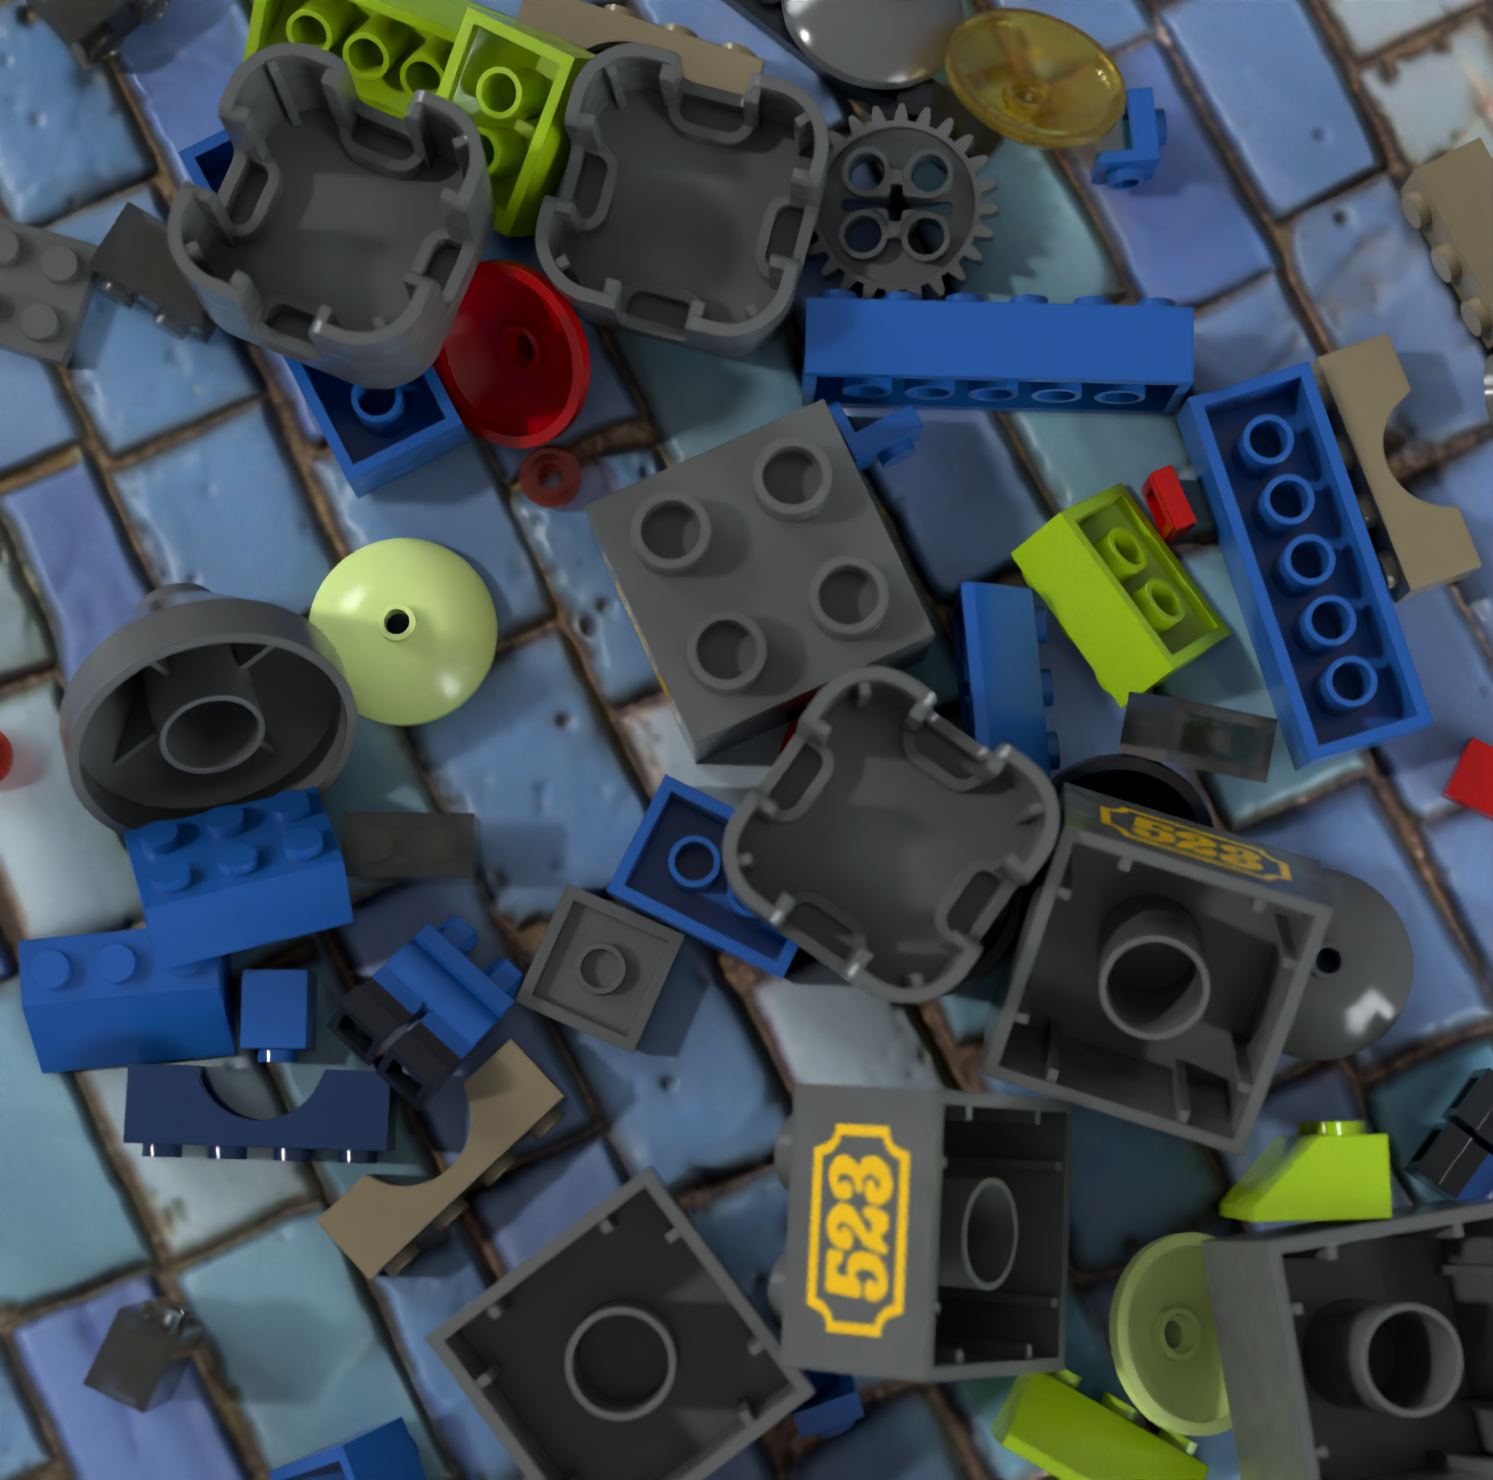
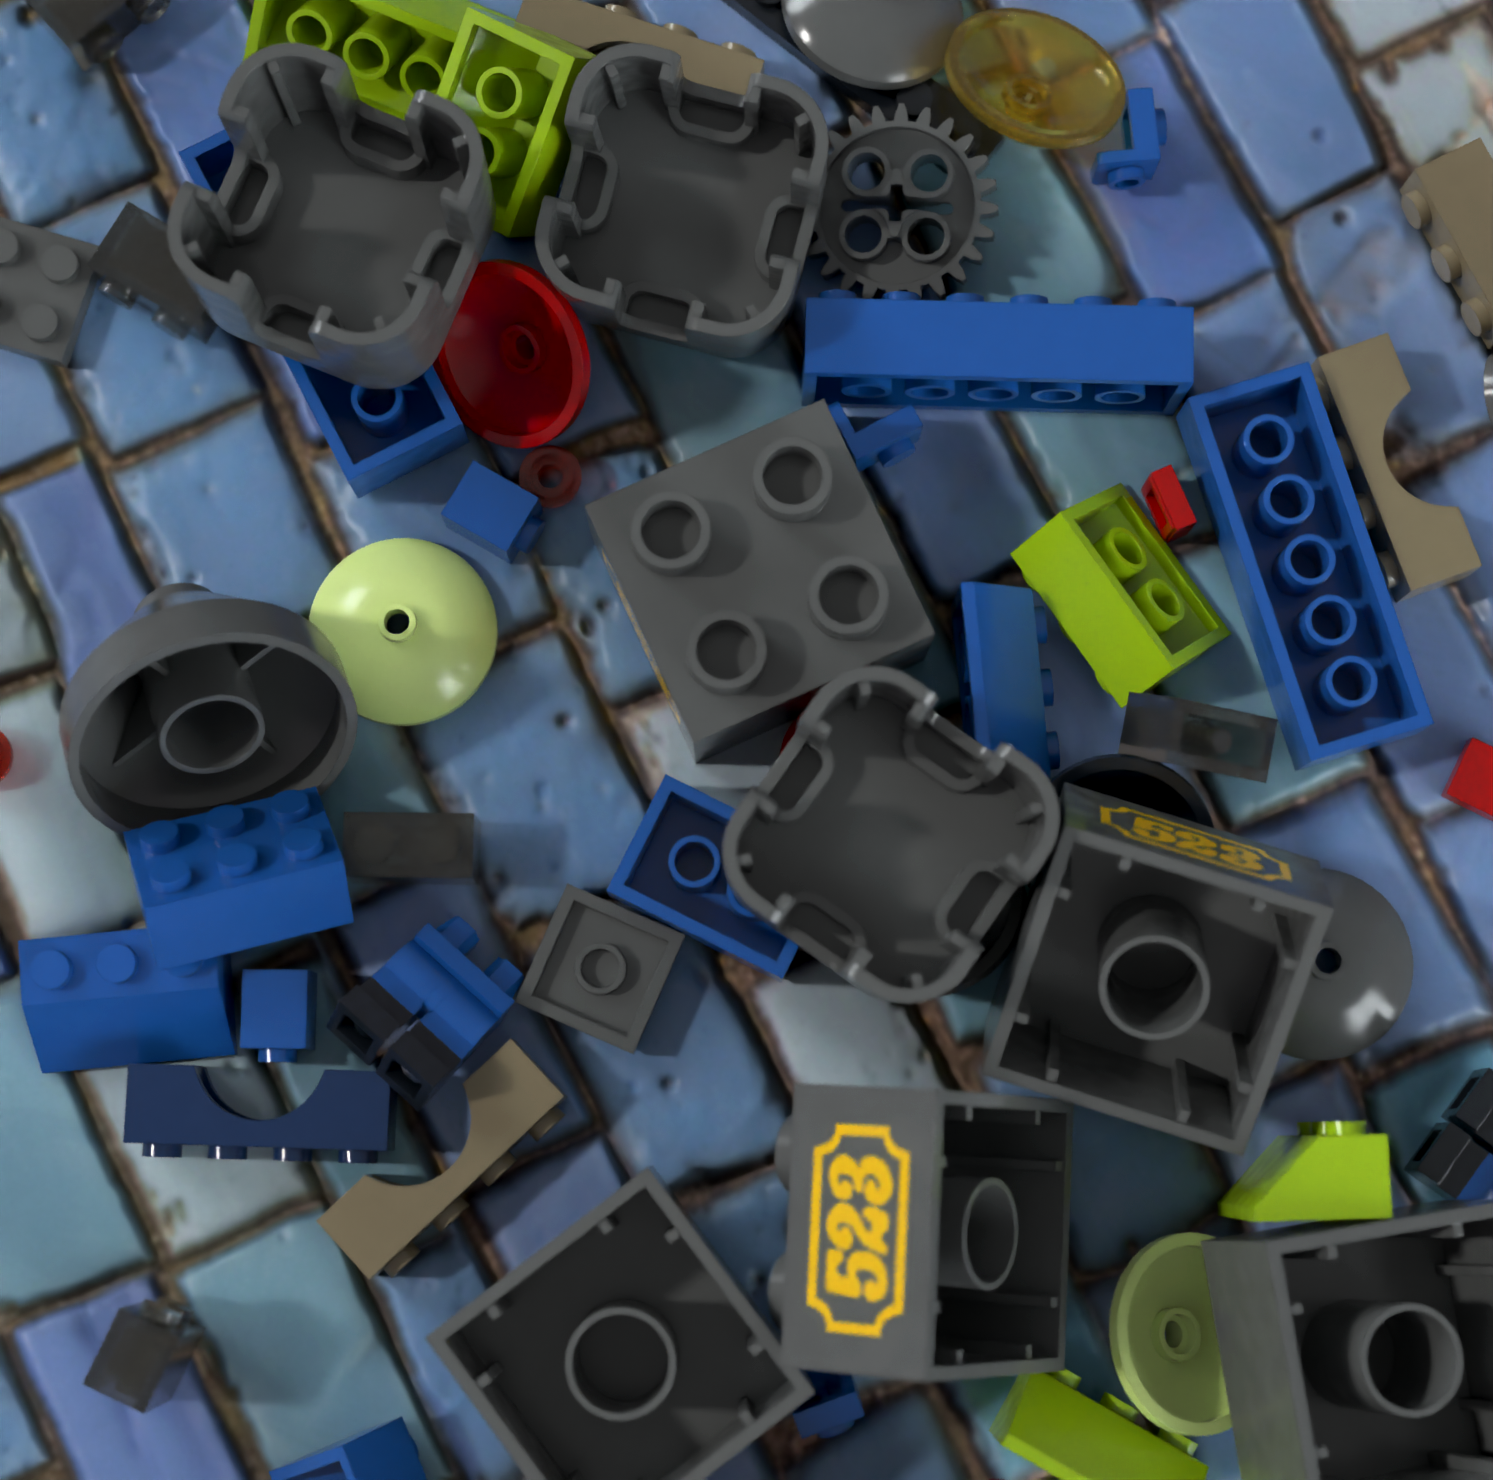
none -> blue brick [441,460,546,564]

